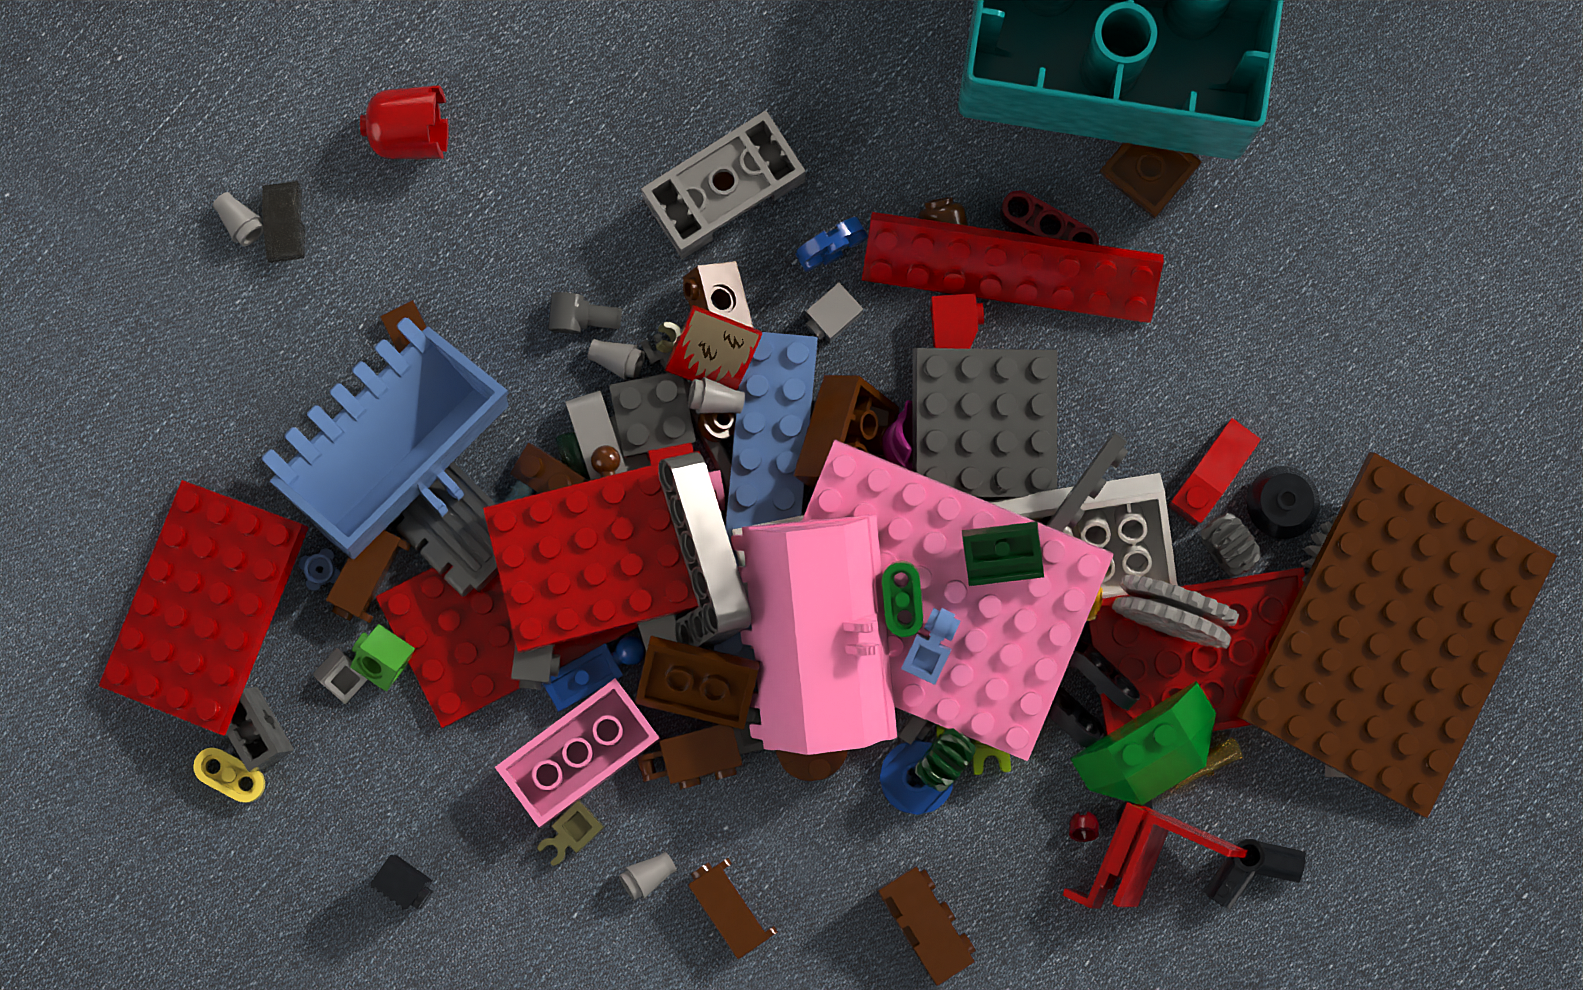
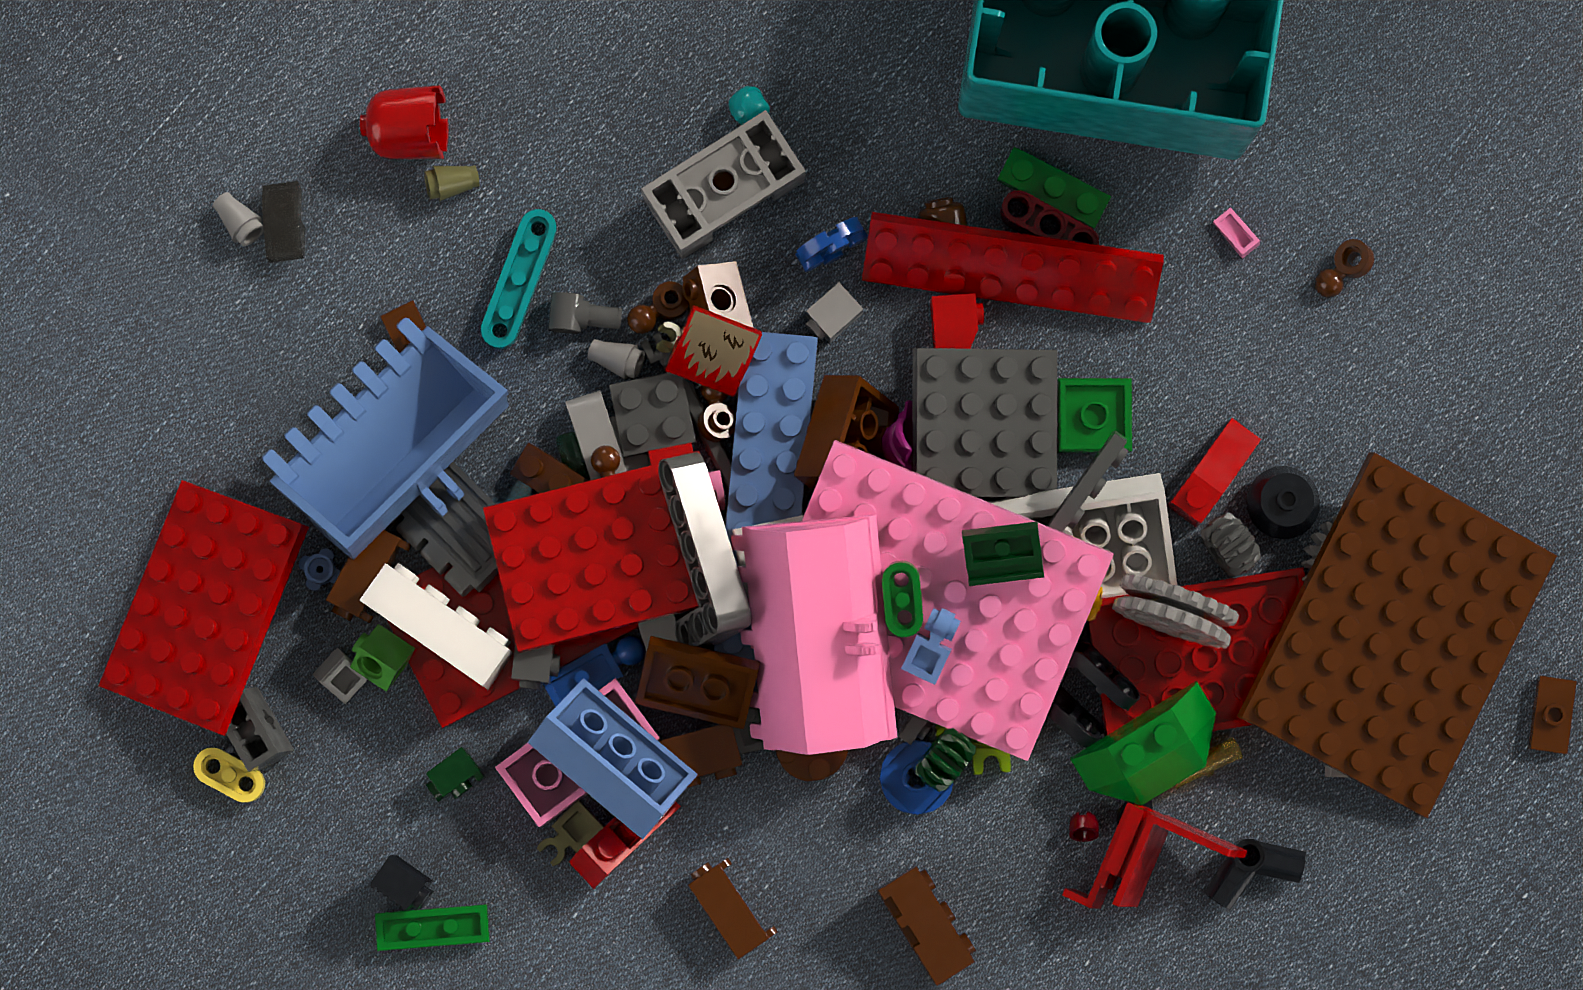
light grey cone [619,852,677,901] -> none
light grey cone [688,377,745,414] -> none
reddish brown tile [1099,143,1202,219] -> none
none -> white brick [360,563,514,690]
none -> green plate [375,904,490,951]
none -> olive cone [424,165,480,202]
none -> dark green brick [425,747,486,802]
none -> teal plate [481,209,557,350]
none -> medium blue slope [527,678,698,840]
none -> red slope [569,801,681,889]
none -> reddish brown plate [627,281,689,334]
none -> teal piece [728,86,770,125]
none -> green plate [997,147,1111,230]
none -> green plate [1057,378,1132,453]
none -> bright pink piece [1213,207,1260,259]
none -> reddish brown plate [1315,239,1374,298]
none -> reddish brown plate [1528,676,1577,755]

